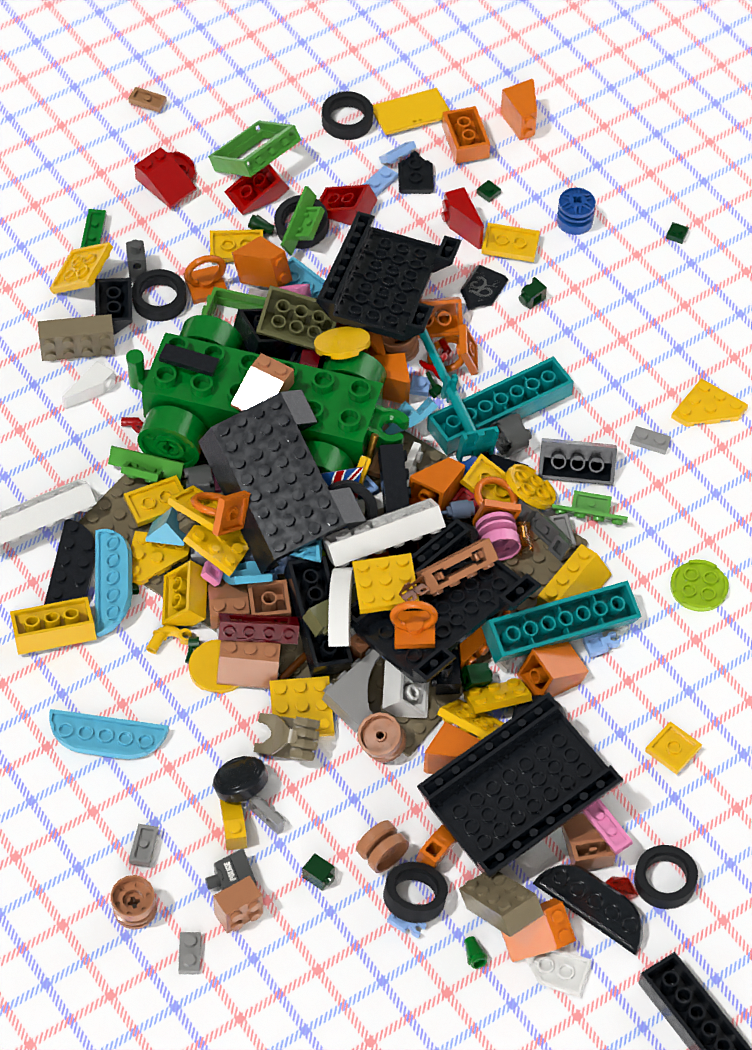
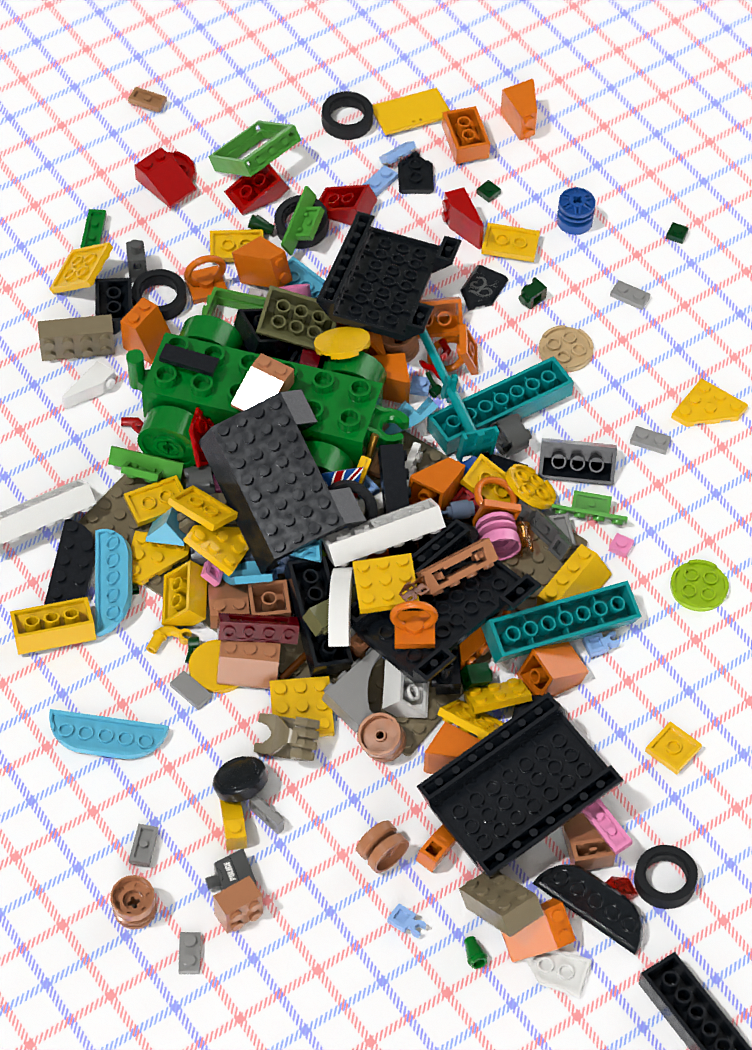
orange tile [191,490,250,536] -> none
dark green brick [302,853,335,891] -> none
black tyre [383,862,448,923] -> none
none -> orange slope [120,297,171,364]
none -> light grey tile [170,671,212,710]
none -> red tile [188,407,214,467]
none -> tan tile [538,325,594,372]
none -> bright pink plate [608,533,634,558]
none -> light grey plate [610,280,651,310]

